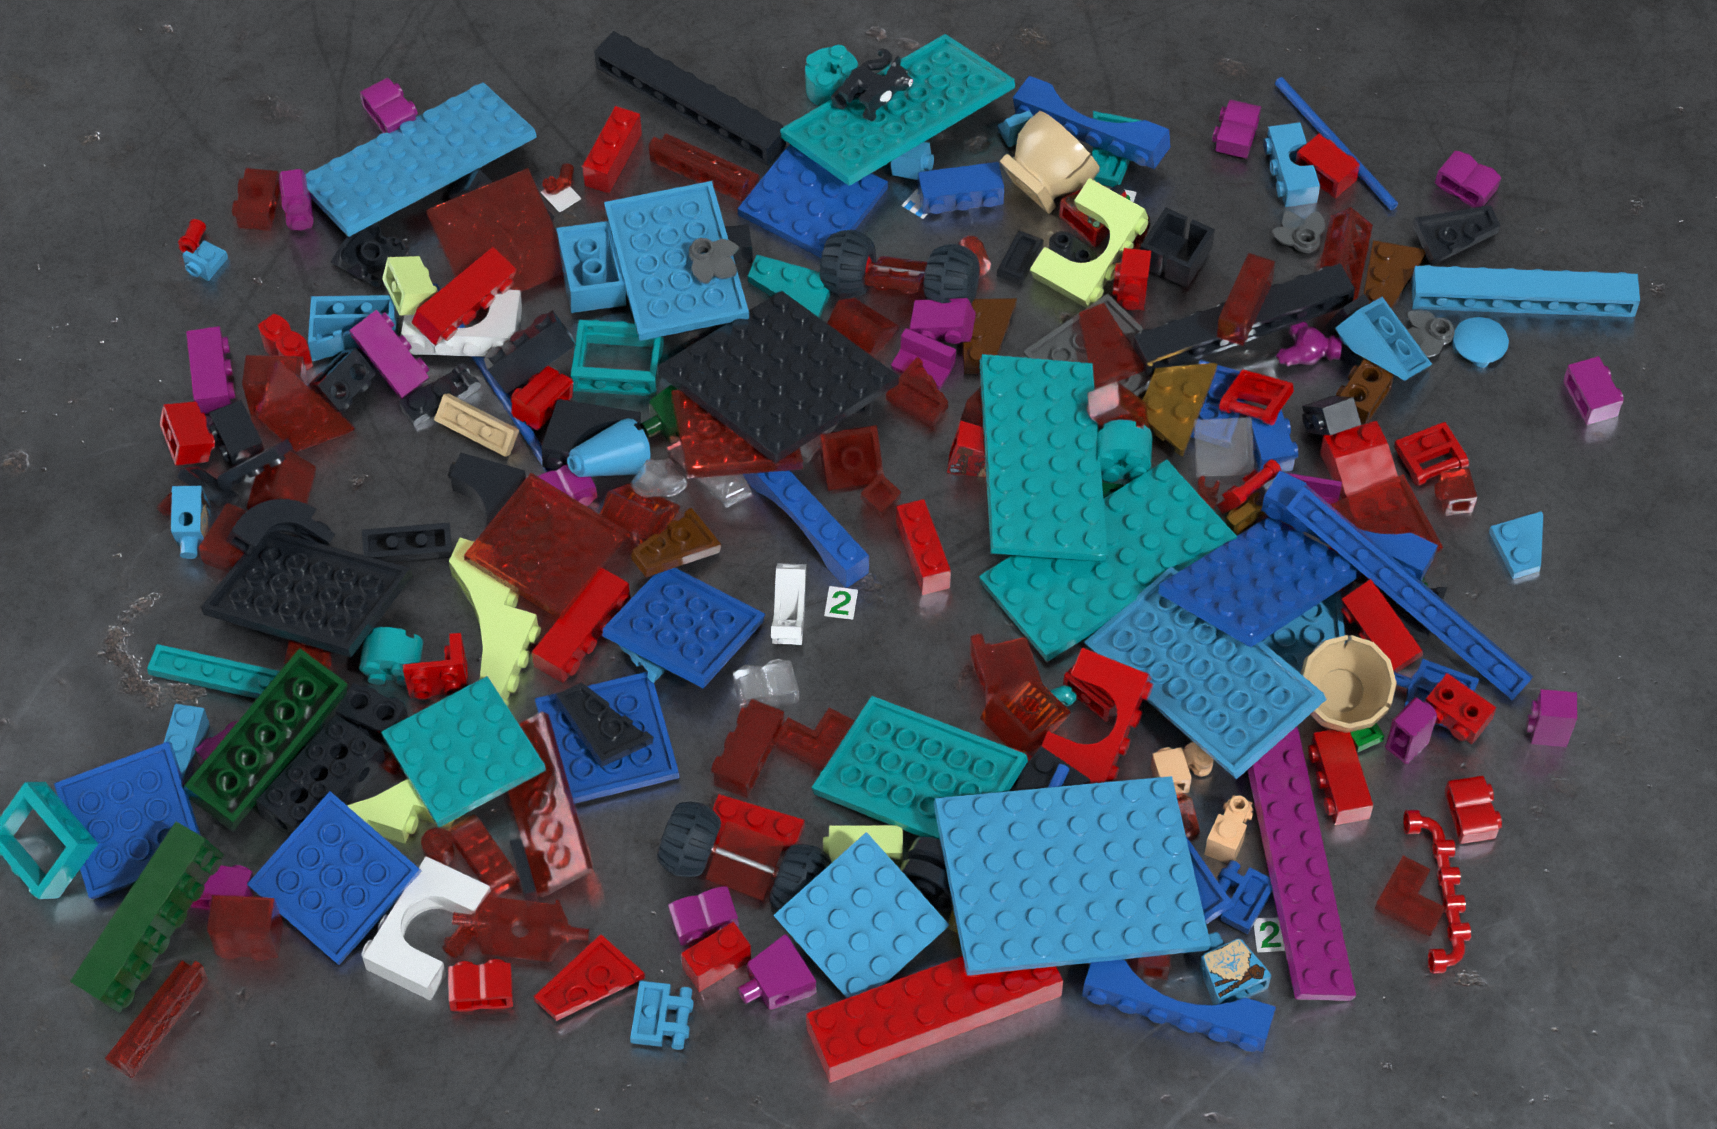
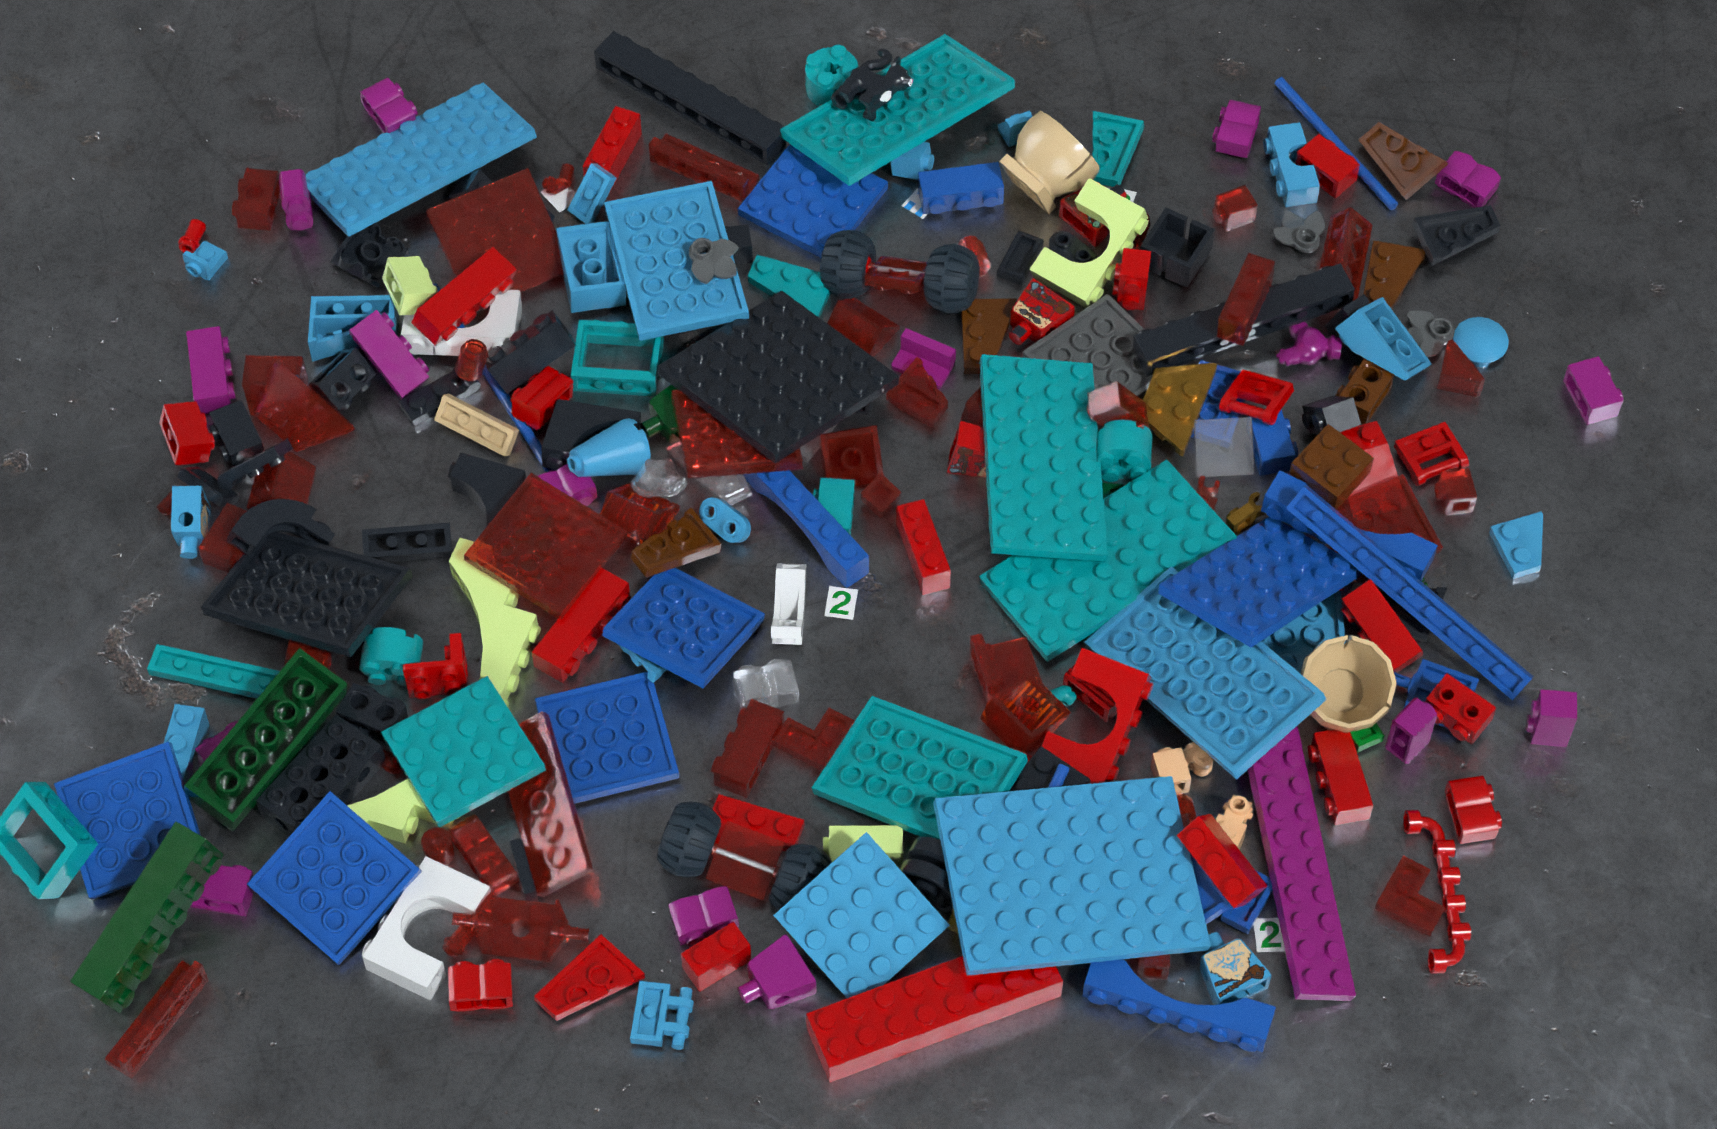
clear red brick [207,895,283,961] -> none
red brick [258,314,313,378] -> none
black wing [555,682,654,767] -> none
magenta brick [910,298,976,344] -> none
blue arch [1013,76,1171,169] -> none
clear red wing [1079,303,1144,391] -> none
red plate [1216,459,1282,514] -> none
dark azure brick [1411,265,1640,317] -> none
none -> clear red brick [455,339,488,381]
none -> dark azure plate [567,163,617,224]
none -> dark azure plate [699,497,751,543]
none -> teal slope [813,477,855,535]
none -> torso [1009,278,1075,345]
none -> red brick [1177,814,1268,908]
none -> clear red brick [1212,185,1258,232]
none -> reddish brown brick [1289,424,1374,510]
none -> reddish brown wing [1358,122,1448,200]
none -> clear red slope [1437,339,1485,397]

